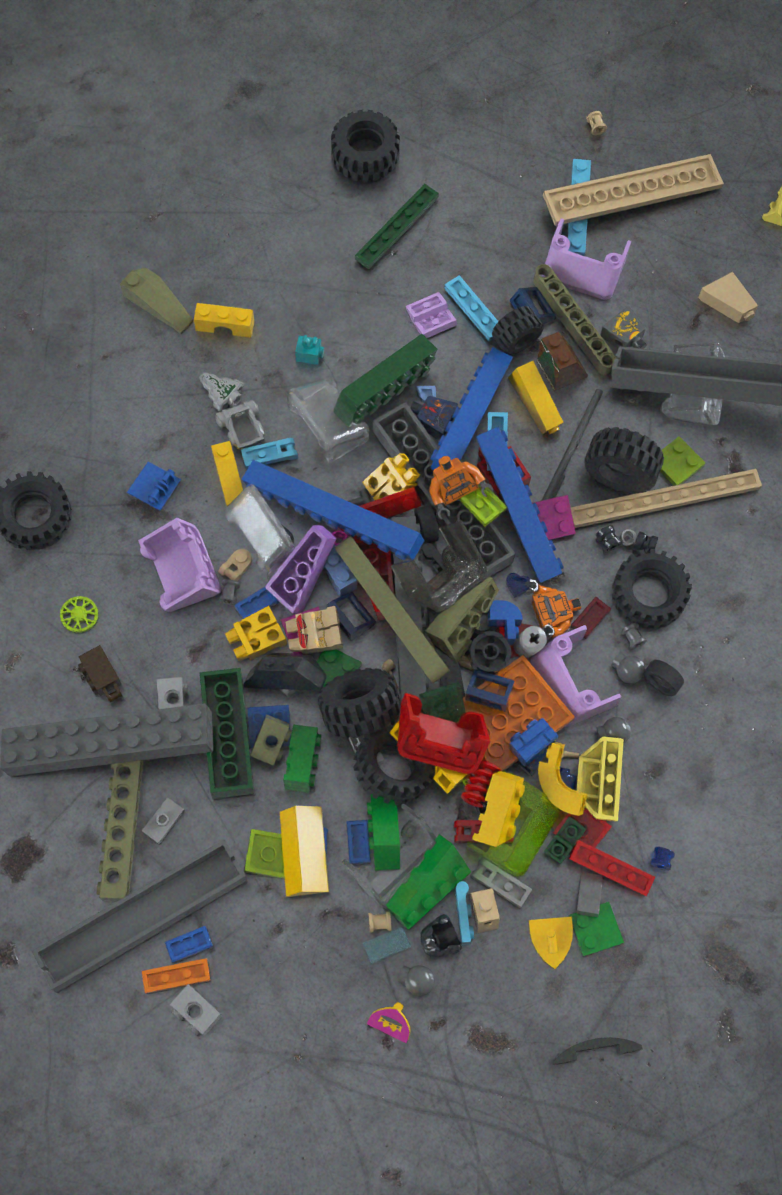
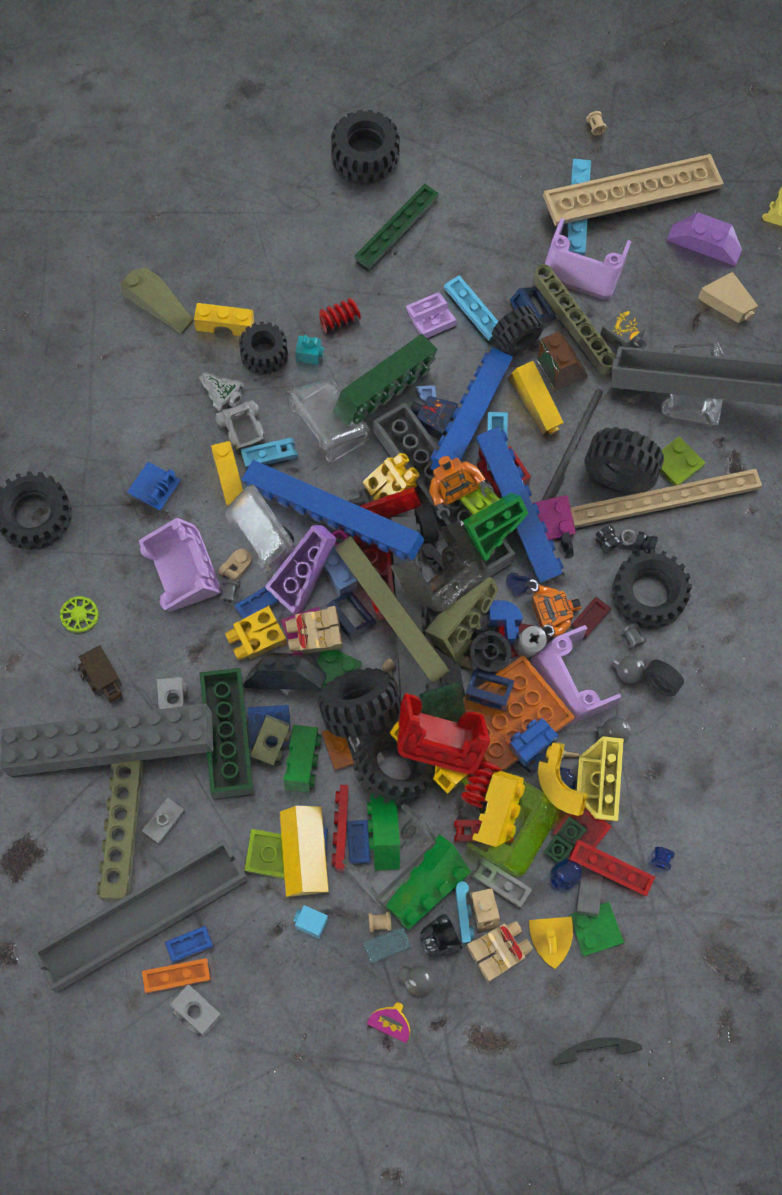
none -> black tyre [239,321,288,375]
none -> medium azure brick [293,905,328,939]
none -> red piece [319,298,361,333]
none -> orange plate [321,730,354,771]
none -> red plate [331,785,349,873]
none -> green wedge [461,492,529,561]
none -> tan hips [466,921,533,983]
none -> clear blue head [550,859,582,891]
none -> black tile [559,532,574,558]
none -> medium lavender wedge [666,212,742,266]

